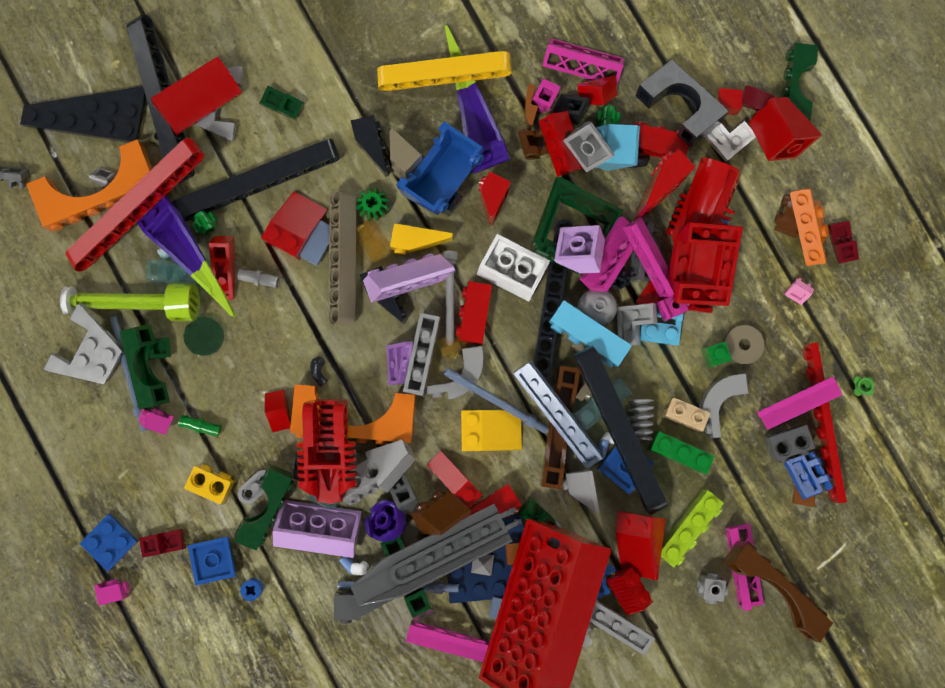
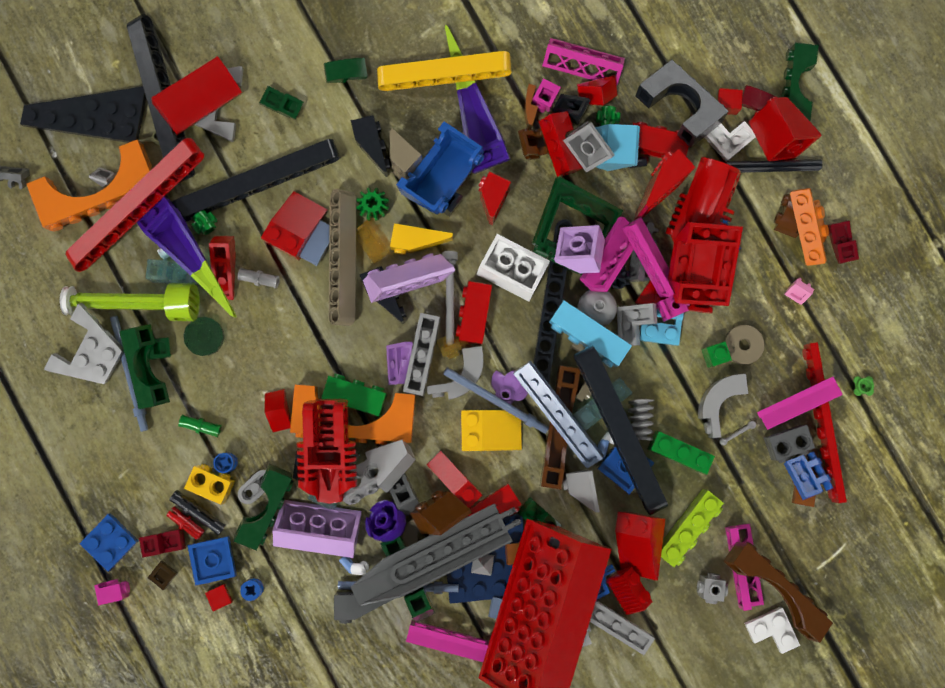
dark pink brick [138,408,174,435] -> none
black arm [310,356,328,387] -> none
tan bracket [661,398,710,432] -> none
none -> dark brown plate [148,561,178,590]
none -> red axle [166,506,204,540]
none -> black pin [169,490,226,535]
none -> red tile [205,584,233,612]
none -> blue wheel [213,452,238,473]
none -> green brick [321,374,387,417]
none -> dark green slope [323,58,368,83]
none -> medium lavender plate [491,370,528,404]
none -> light grey hinge [720,421,756,446]
none -> black axle [726,159,823,173]
none -> white plate [744,606,800,654]

